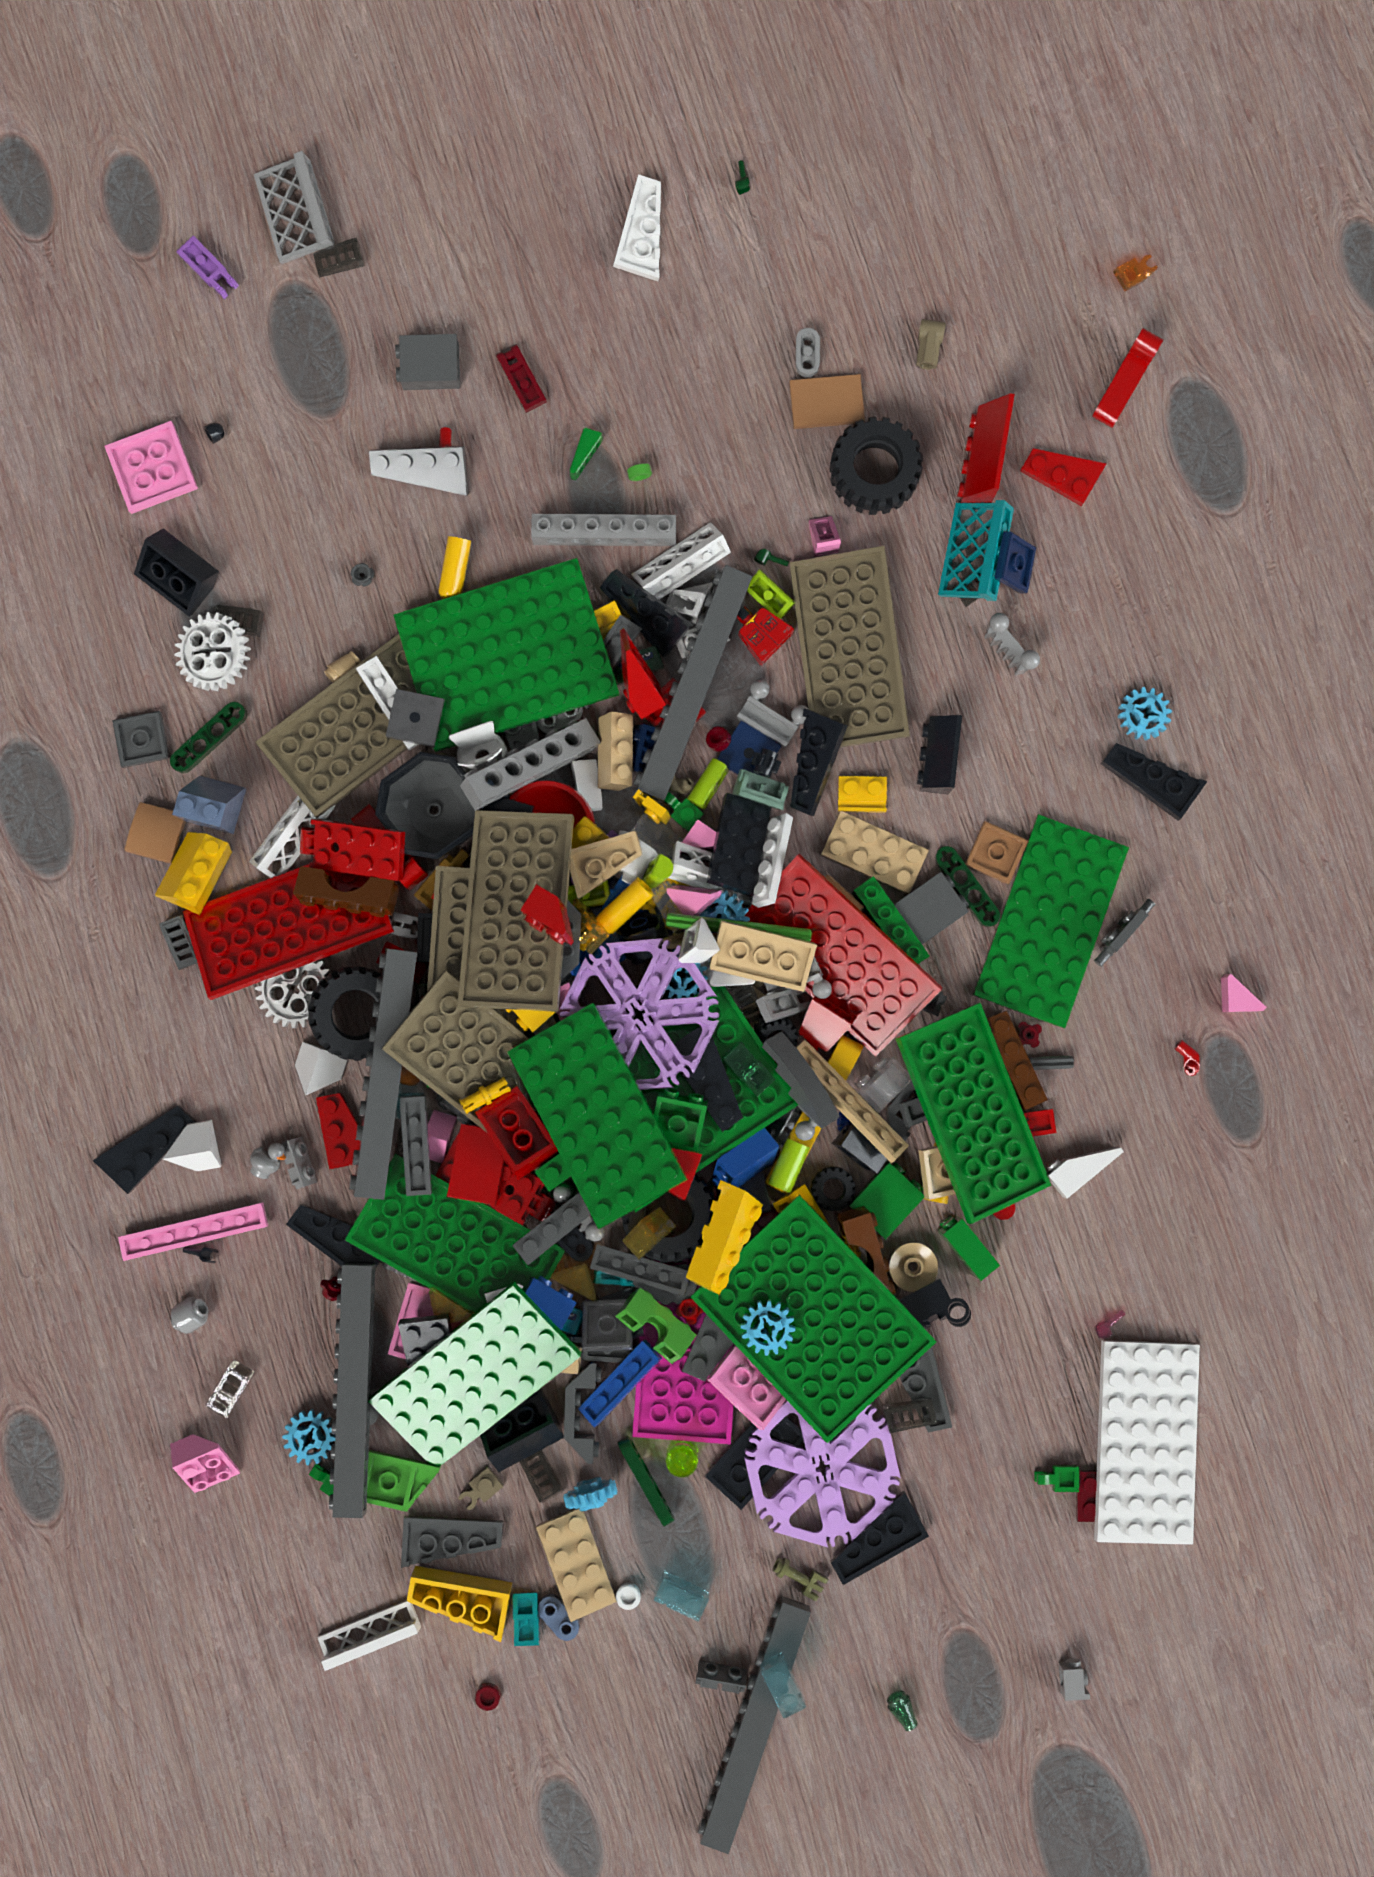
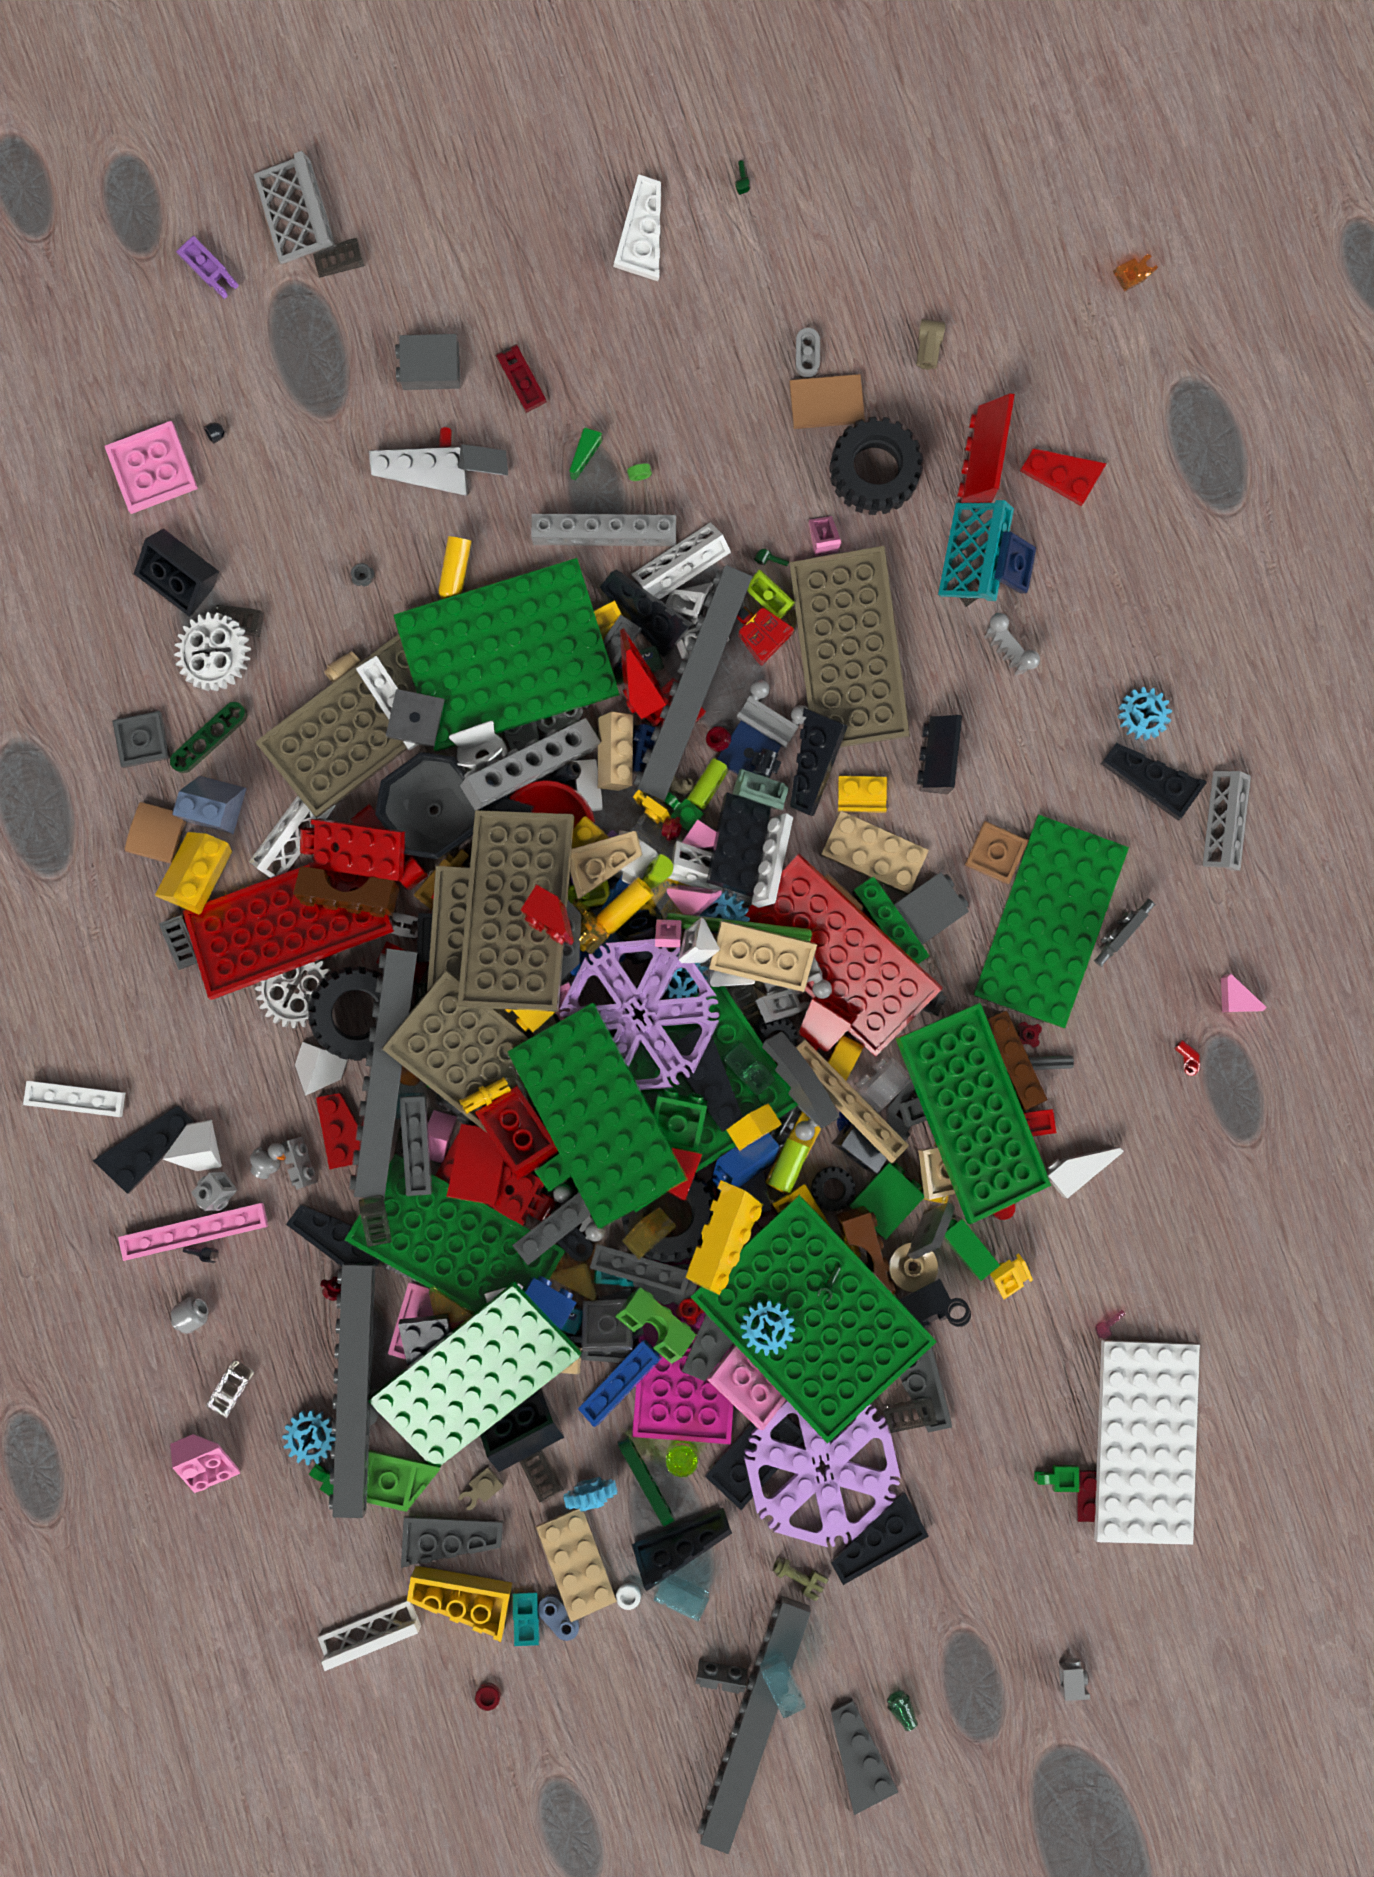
dark grey slope [564,1361,601,1464] -> none
dark green beam [935,846,1000,927] -> none
red beam [1092,328,1164,428] -> none
none -> white plate [23,1081,126,1117]
none -> light grey brick [191,1172,237,1211]
none -> clear smoke slope [359,1195,392,1247]
none -> dark grey slope [458,444,508,476]
none -> black pin [551,761,581,783]
none -> black wing [632,1508,732,1592]
none -> bright pink bracket [655,920,681,947]
none -> dark red plate [662,817,682,842]
none -> yellow slope [726,1104,782,1151]
none -> dark green hand [817,1266,841,1302]
none -> dark grey wing [830,1698,898,1815]
none -> flat silver tile [907,1202,955,1259]
none -> yellow plate [990,1253,1033,1299]
none -> light grey fence [1203,771,1251,871]

